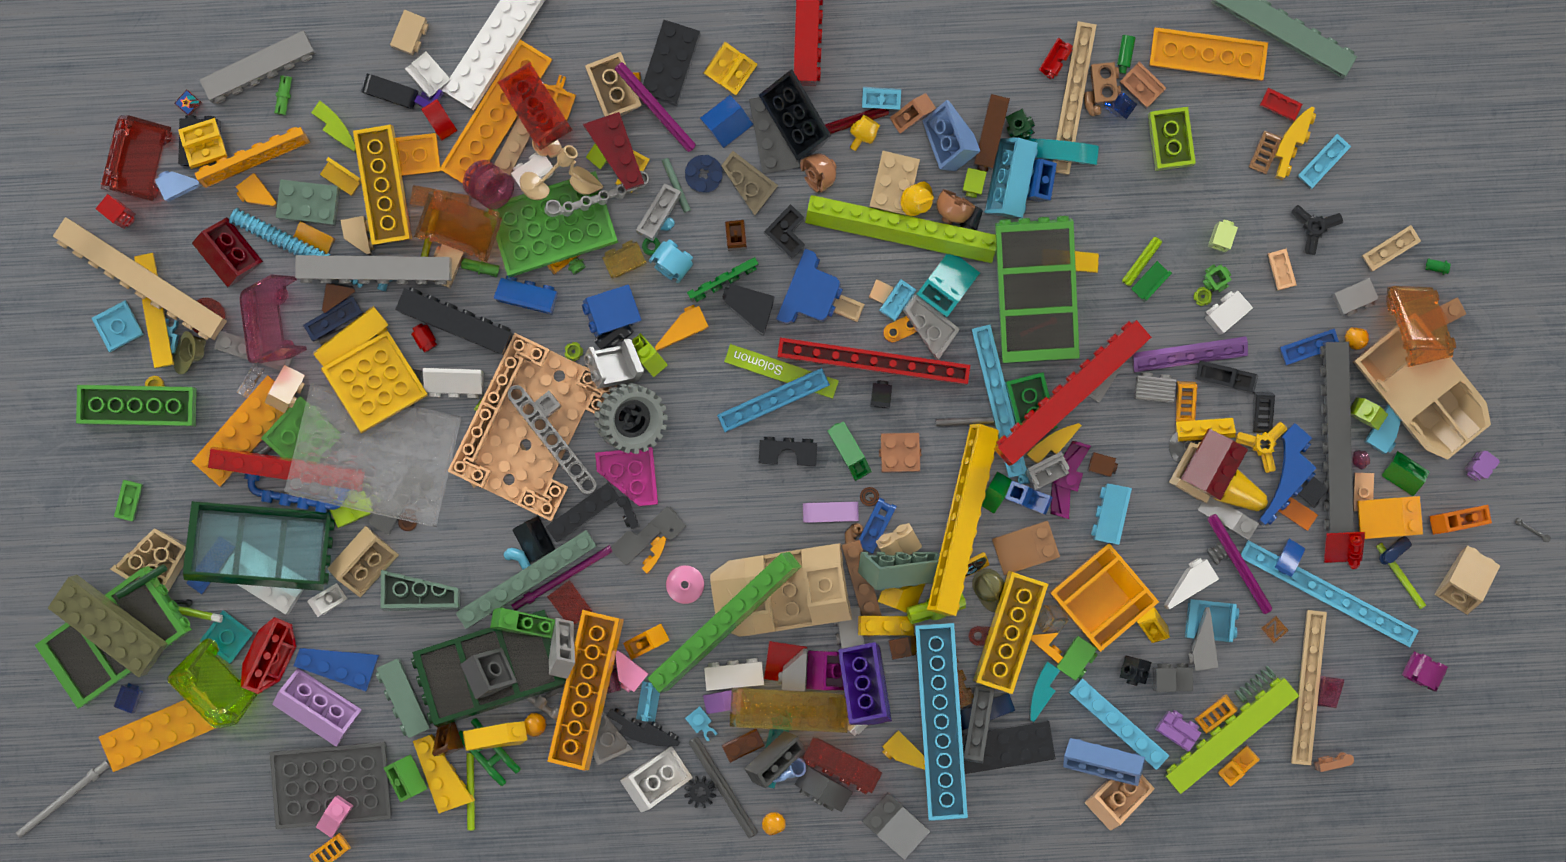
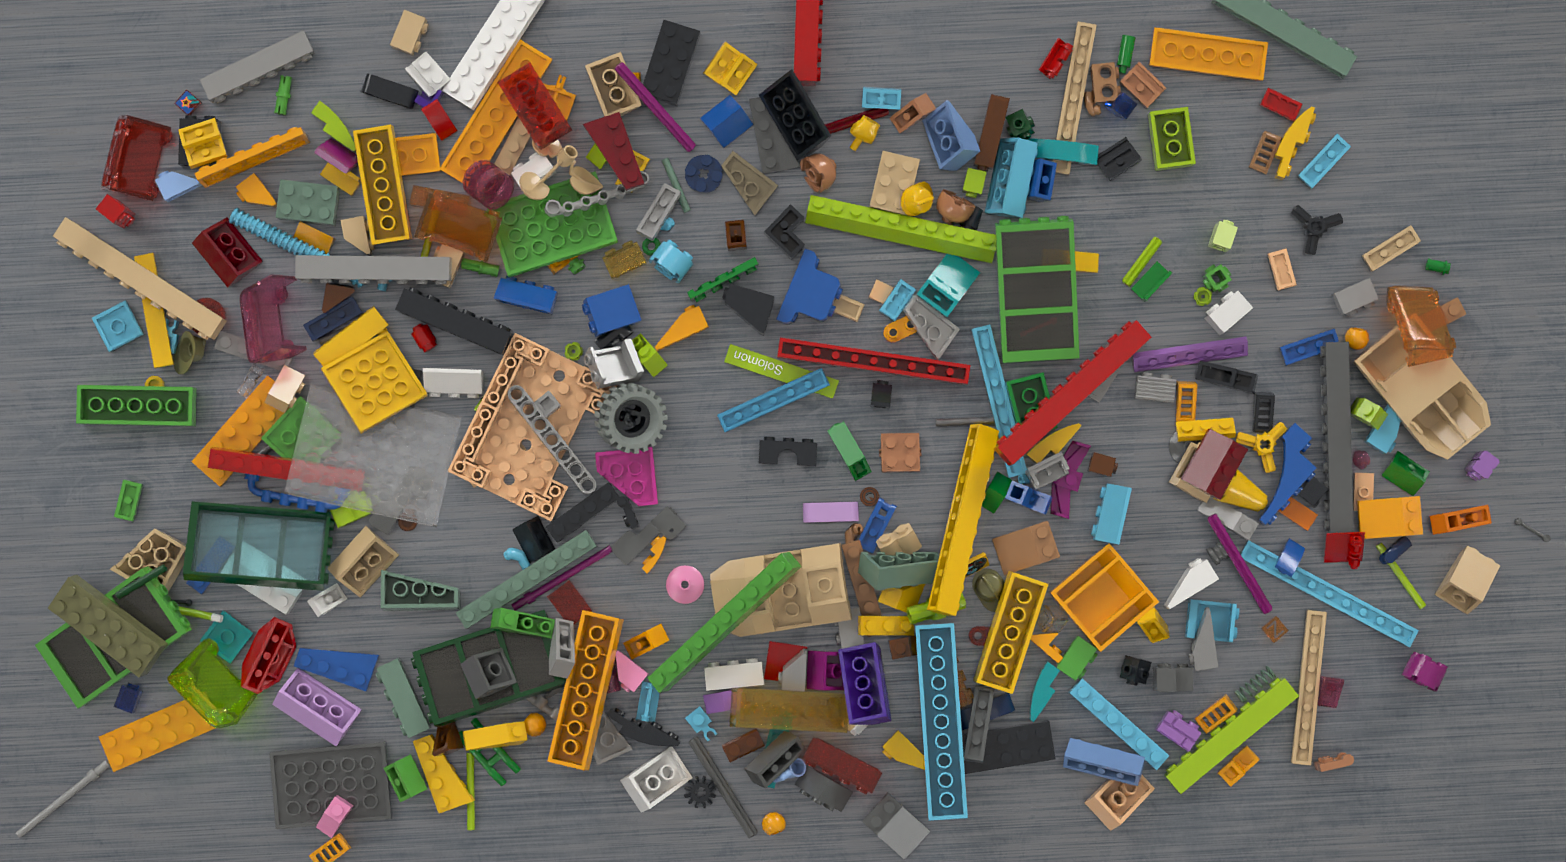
none -> magenta tile [314,138,358,173]
none -> black plate [1097,137,1142,181]

